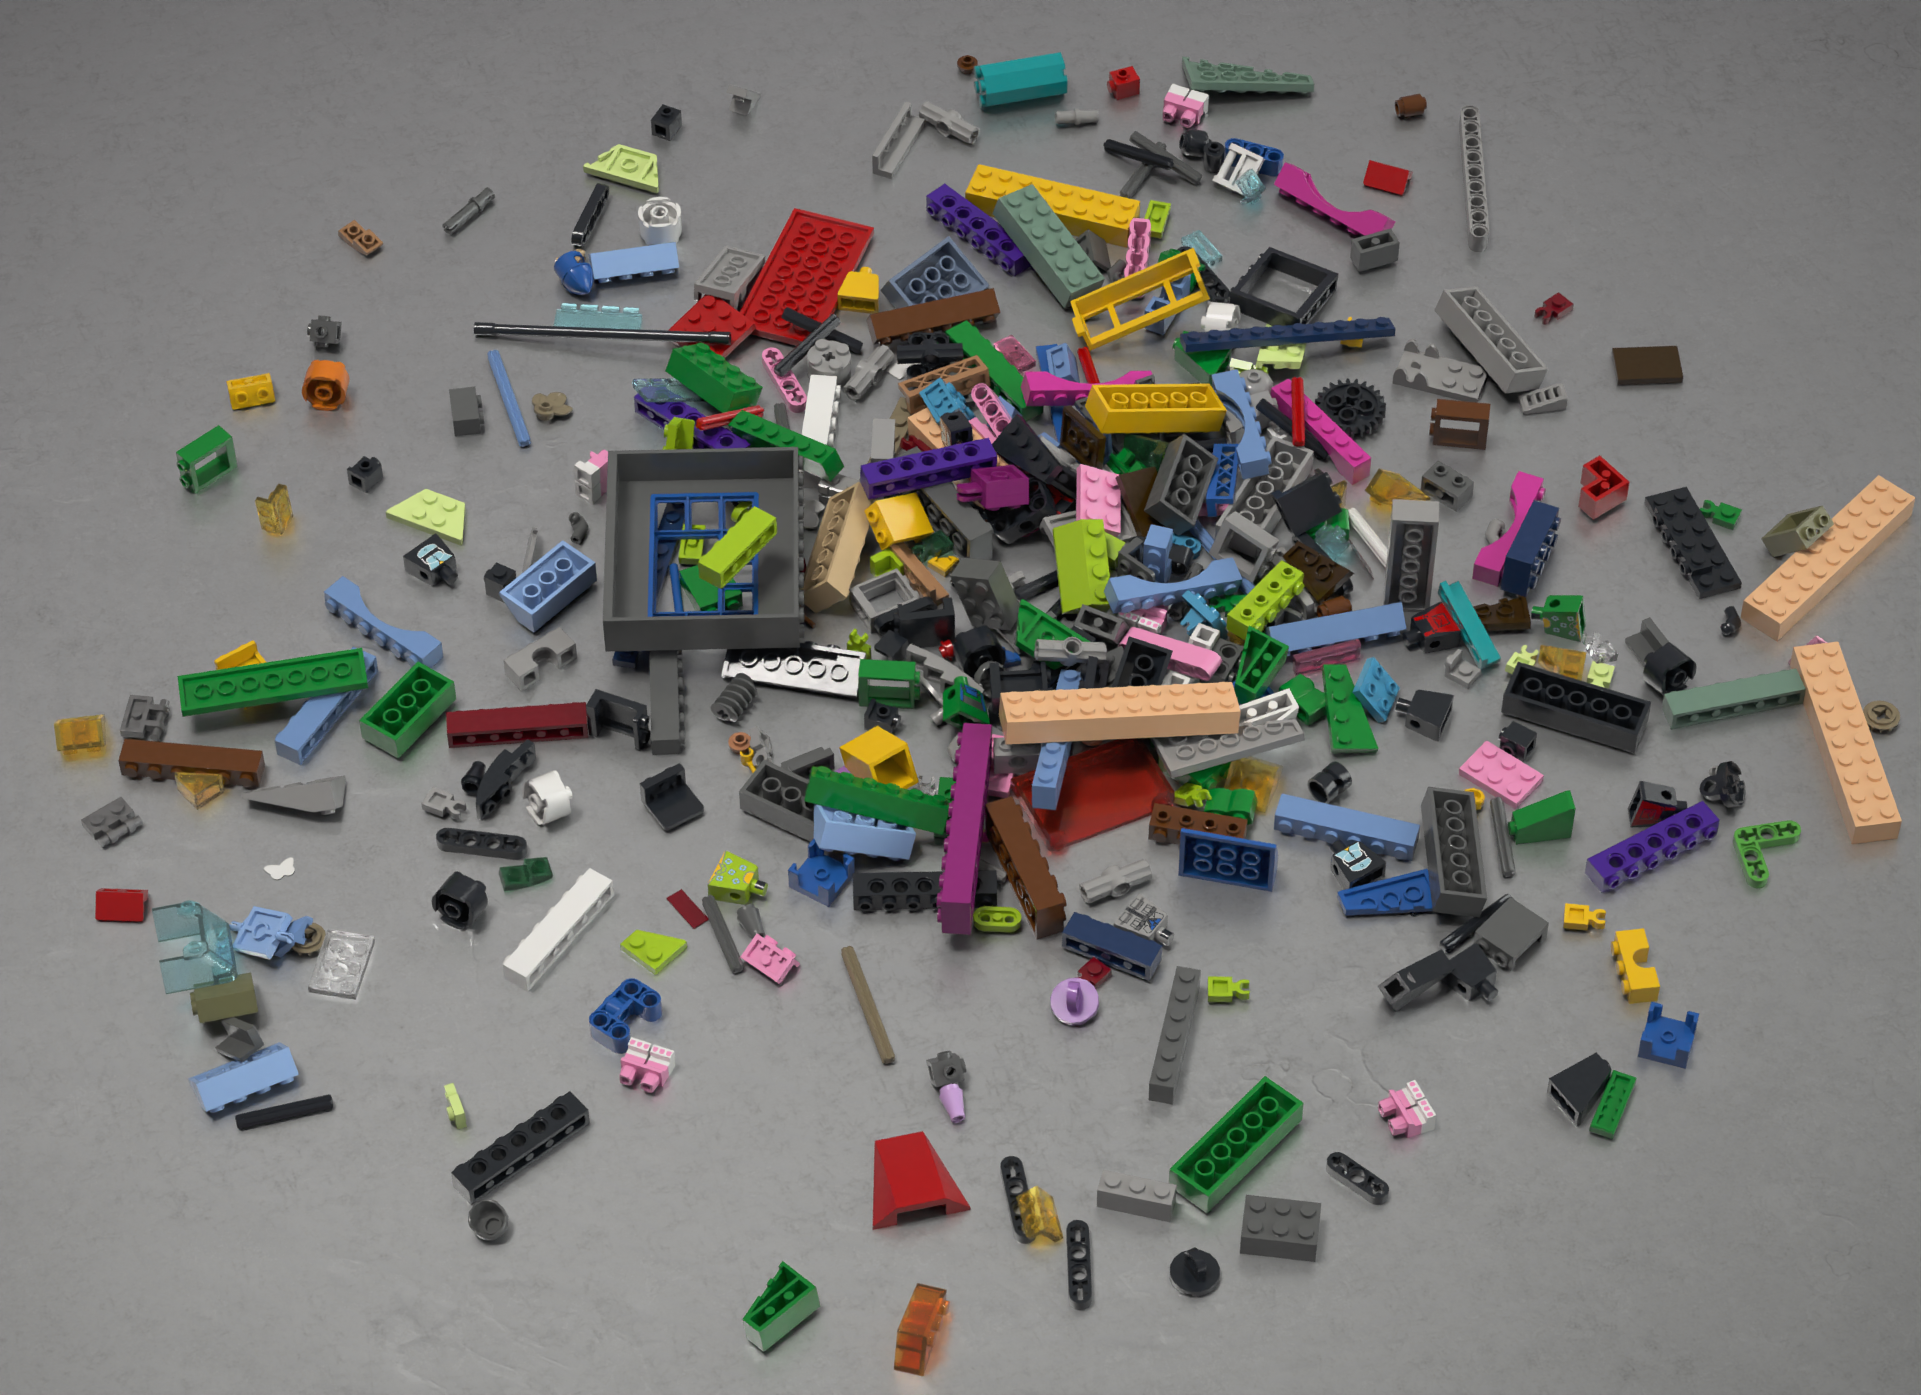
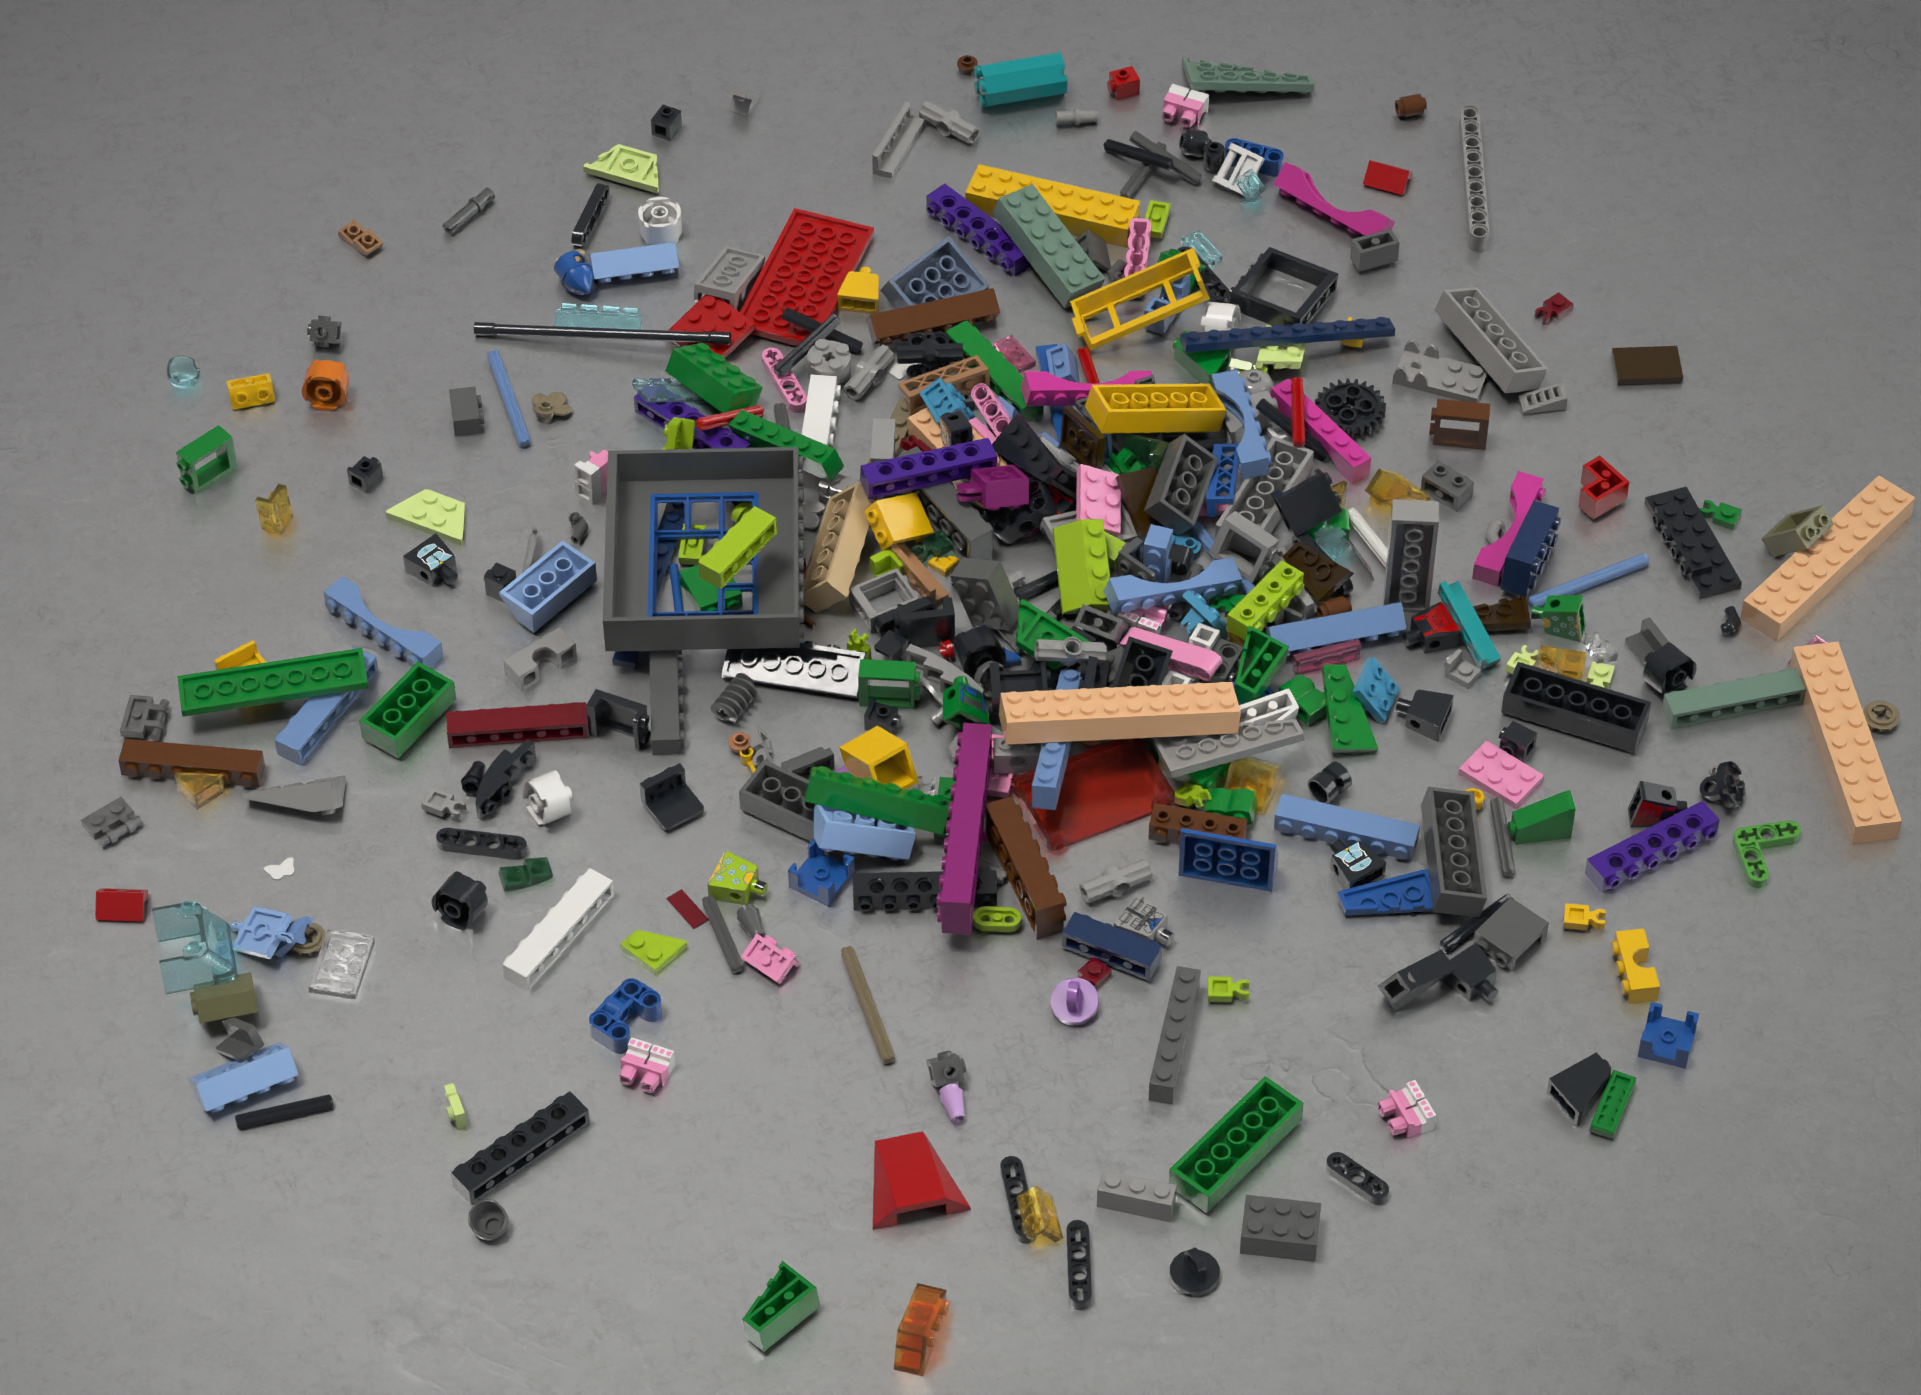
clear yellow slope [54,714,106,755] -> none
none -> clear light blue hair [167,355,200,389]
none -> medium blue axle [1528,553,1649,608]

